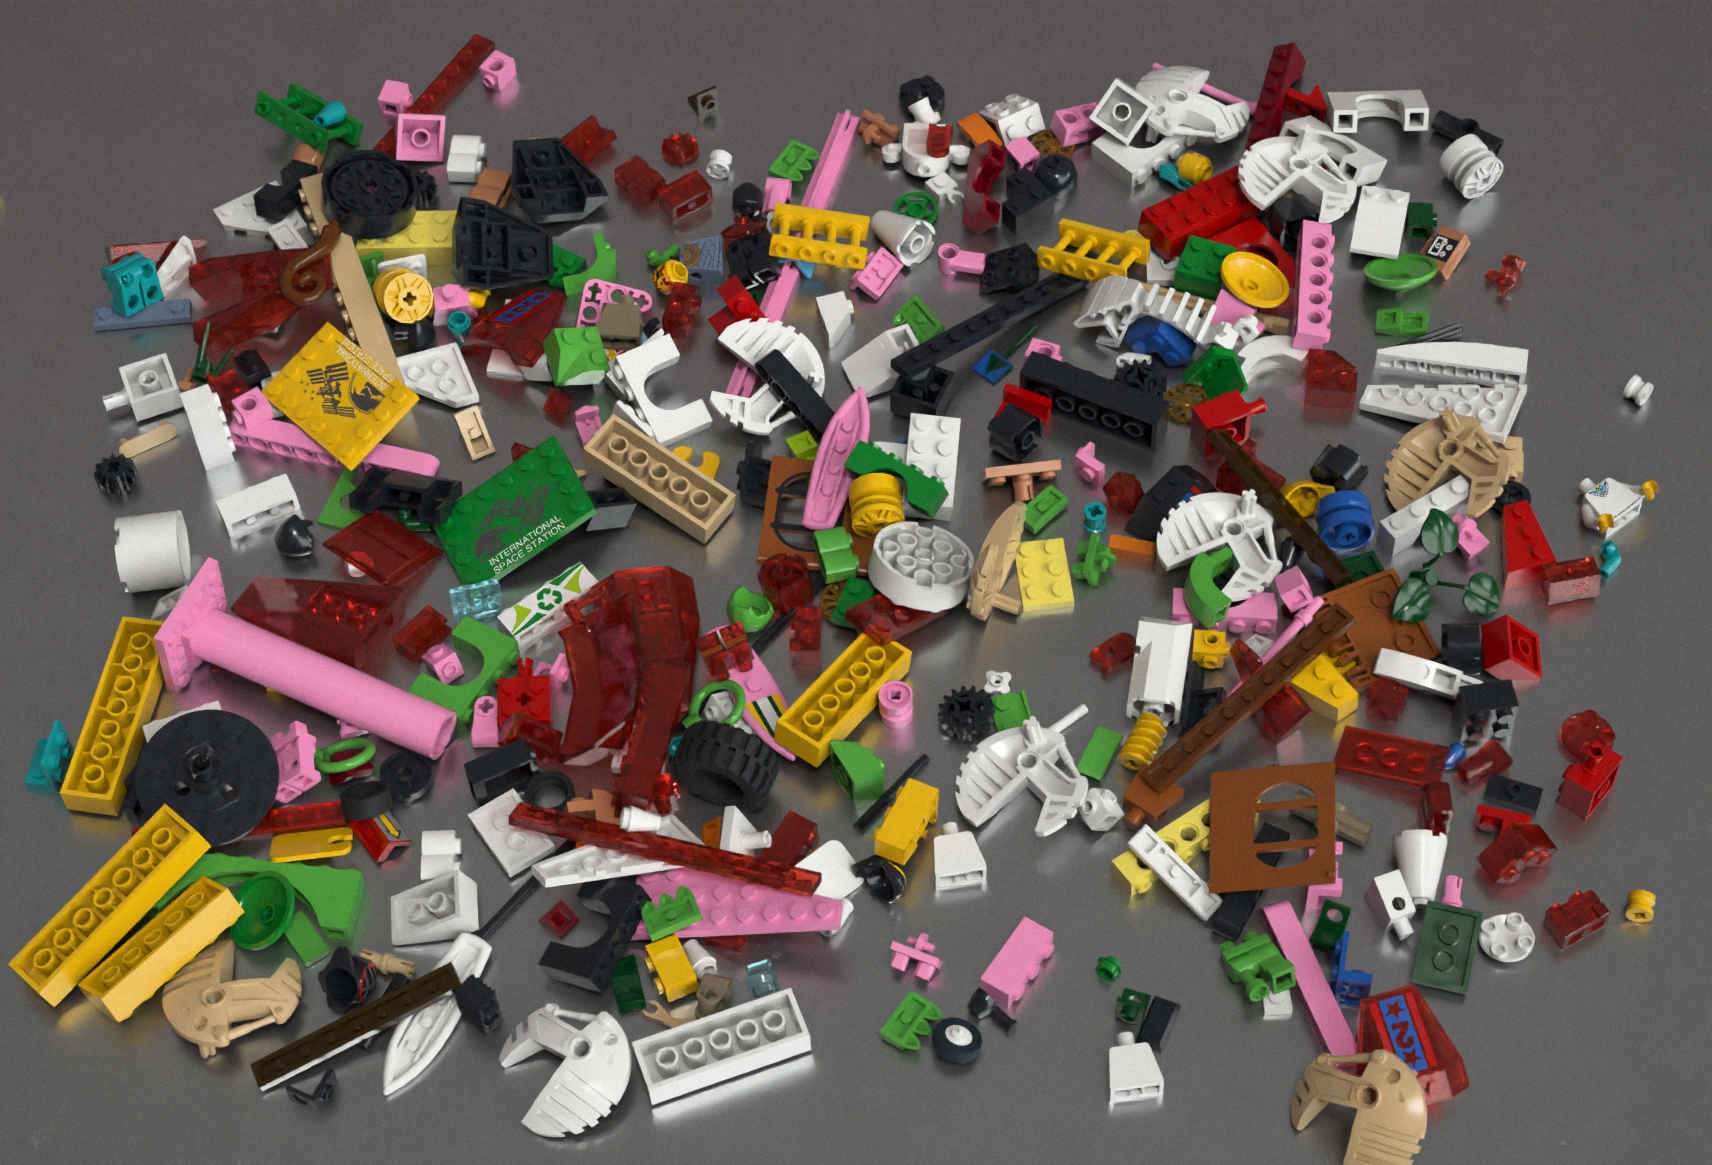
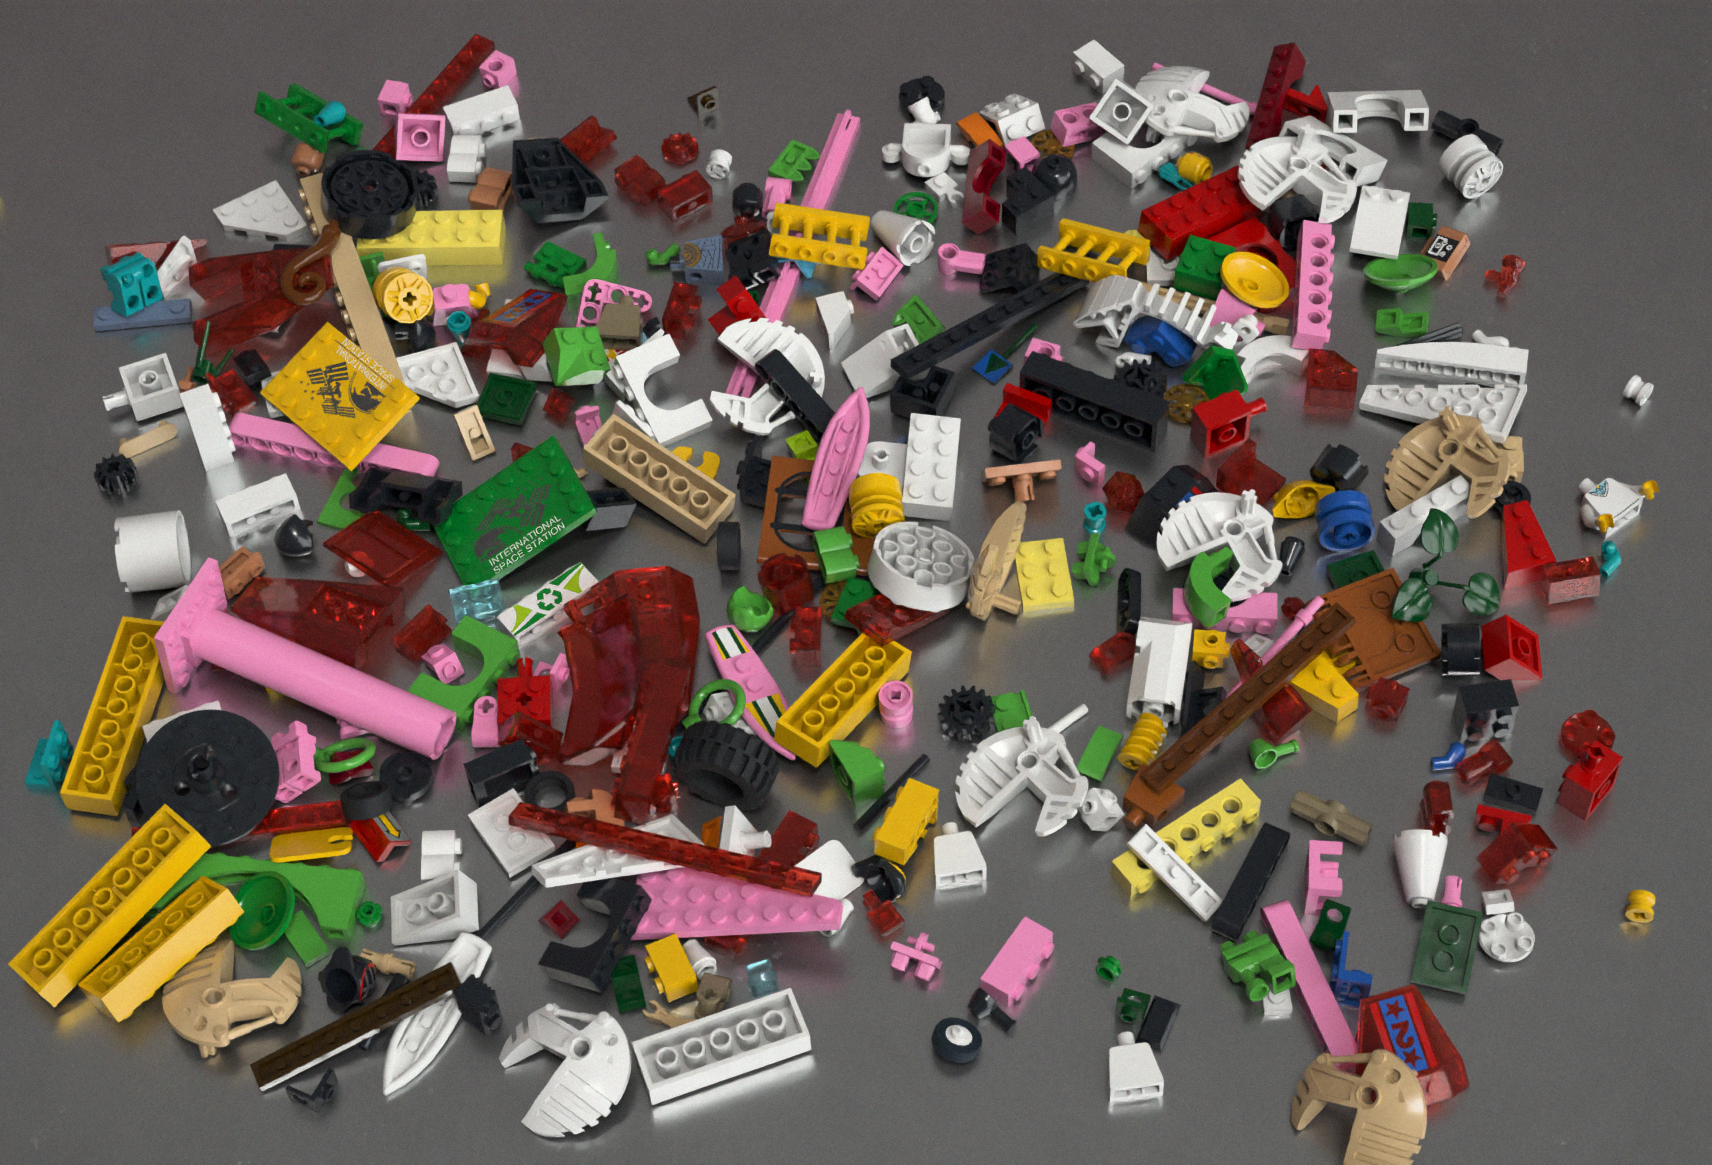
bright pink brick [231,387,274,431] -> none
black arch [253,159,318,222] -> none
white plate [267,218,309,263] -> none
black wedge [452,197,554,291] -> none
white cone [619,805,661,832] -> none
bright green plate [641,886,703,942] -> none
yellow head [652,260,688,295] -> none
clear red hips [695,621,755,683] -> none
green arch [844,440,949,519] -> none
nougat hips [857,110,901,148] -> none
bright green plate [879,990,942,1051] -> none
clear red plate [926,123,953,158] -> none
white plate [984,670,1011,696] -> none
bright green plate [1023,484,1069,534] -> none
orange piece [1108,534,1157,565] -> none
dark brown plate [1206,428,1354,585] -> none
dark orange door [1207,761,1336,894] -> none
bright pink brick [1274,566,1315,613] -> none
clear red tile [1334,725,1450,796] -> none
white torso [1365,869,1416,940] -> none
white slope [1373,648,1483,701] -> none
bright pink hips [1451,512,1490,561] -> none
clear red brick [1543,889,1611,950] -> none
none -> nougat bracket [219,546,265,600]
none -> green plate [356,901,383,927]
none -> white brick [443,85,520,136]
none -> dark green plate [476,373,537,426]
none -> black tyre [717,522,741,570]
none -> clear red plate [862,890,905,939]
none -> white brick [1072,40,1124,94]
none -> black beam [1117,568,1141,637]
none -> bright green bar [1249,739,1299,769]
none -> white arm [1471,330,1509,347]
none -> white plate [1482,889,1514,916]

